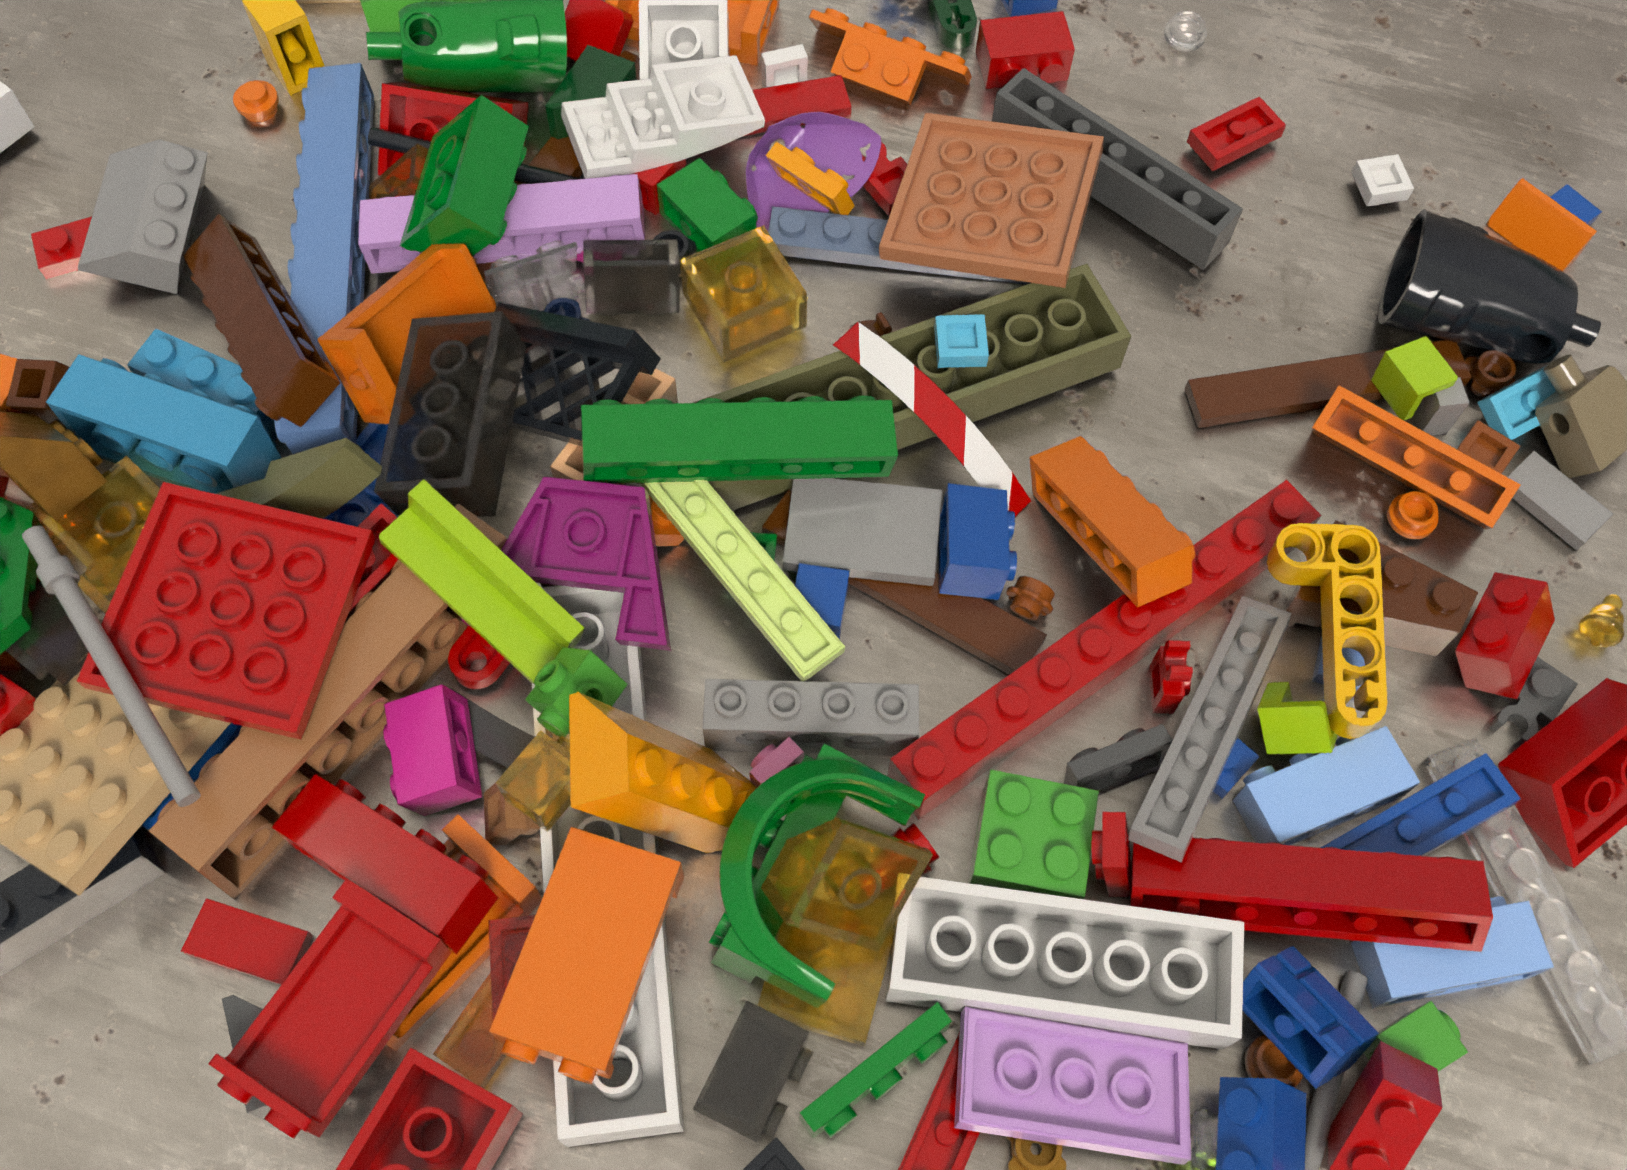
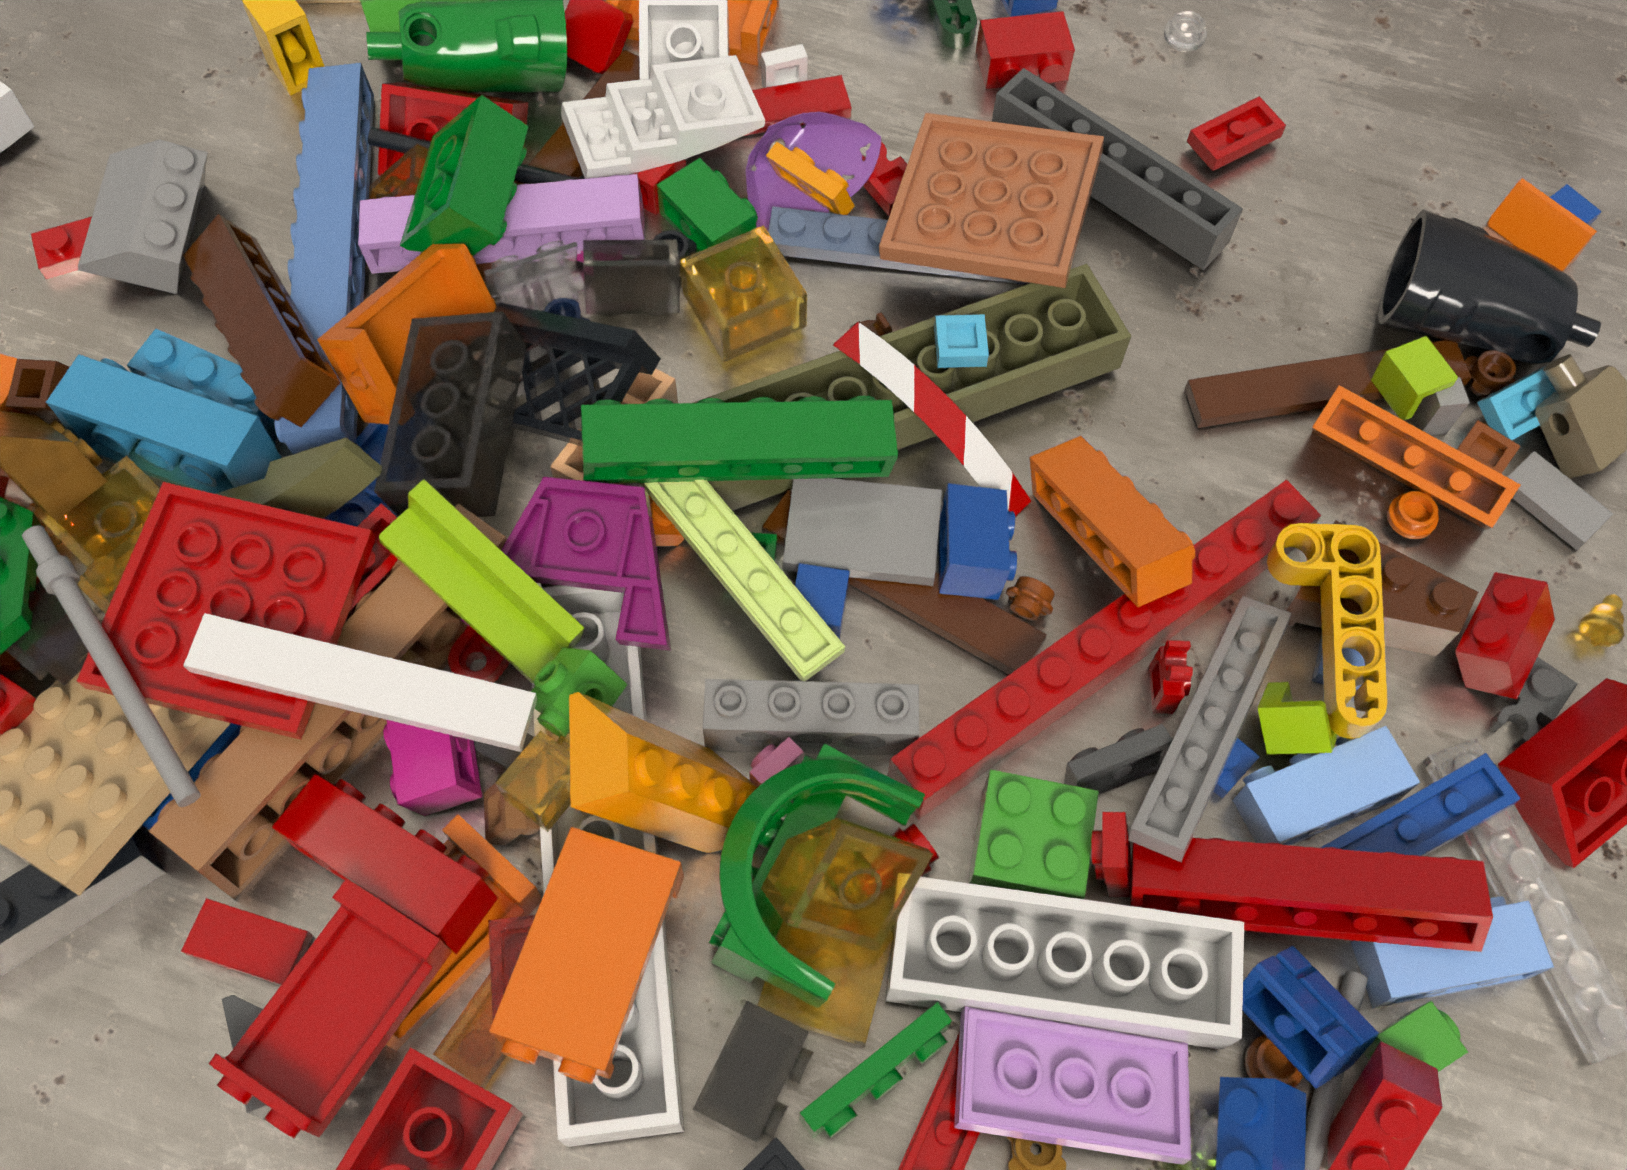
orange plate [233,80,279,122] -> none
dark green slope [545,45,637,140] -> none
orange bracket [809,8,972,105] -> none
white plate [1351,154,1414,207] -> none
none -> white tile [183,613,537,752]

